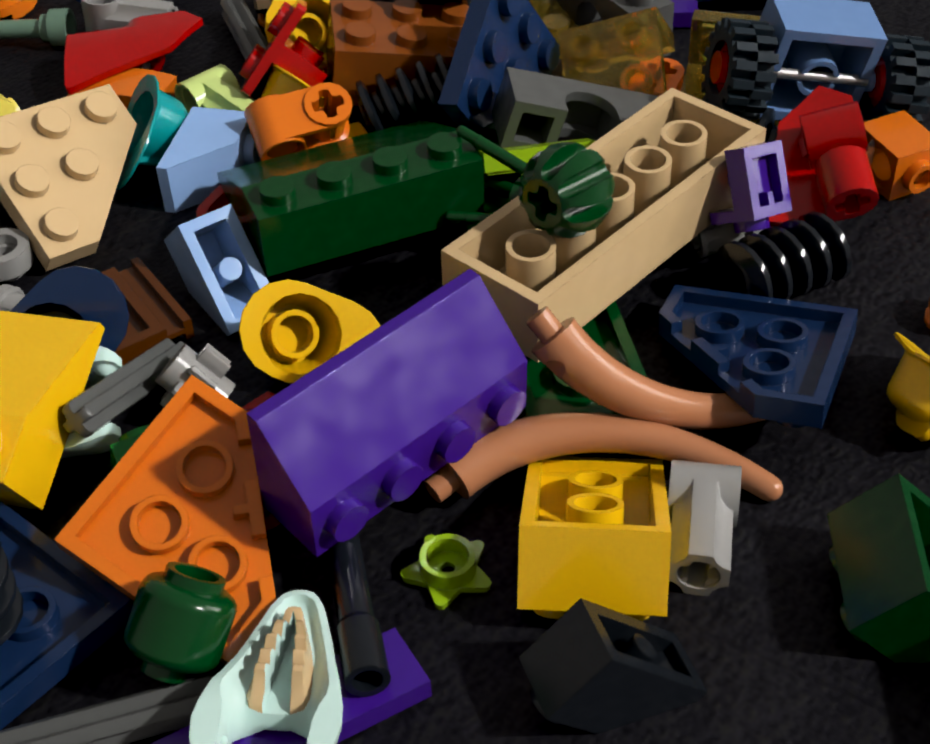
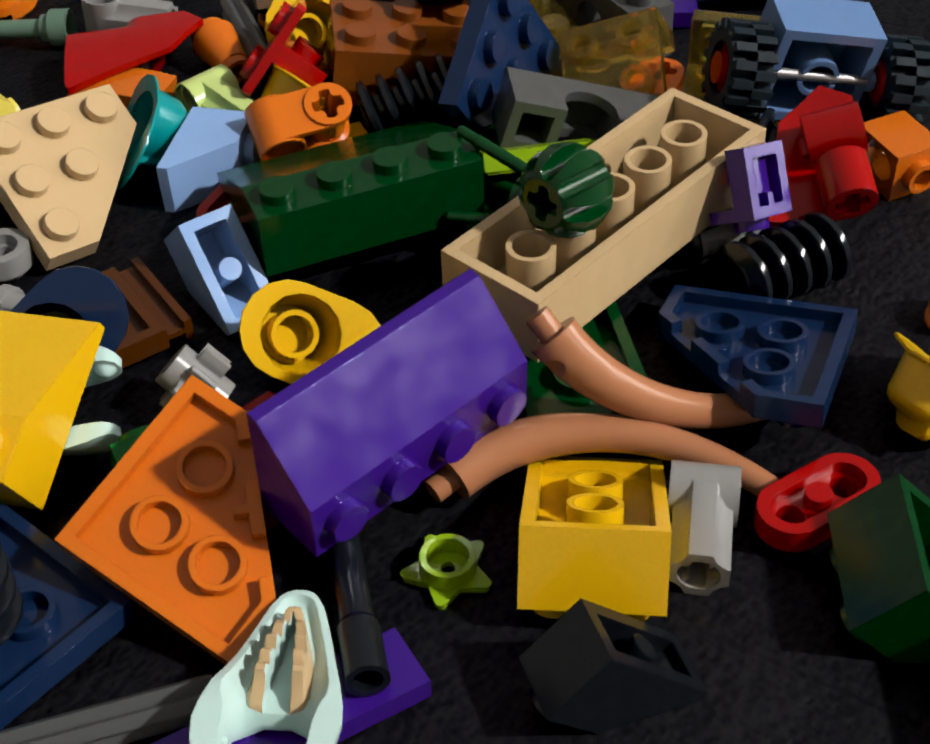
dark grey axle [62,338,185,437] -> none
dark green head [123,562,237,684] -> none
none -> orange cone [191,17,248,84]
none -> red plate [754,453,881,552]

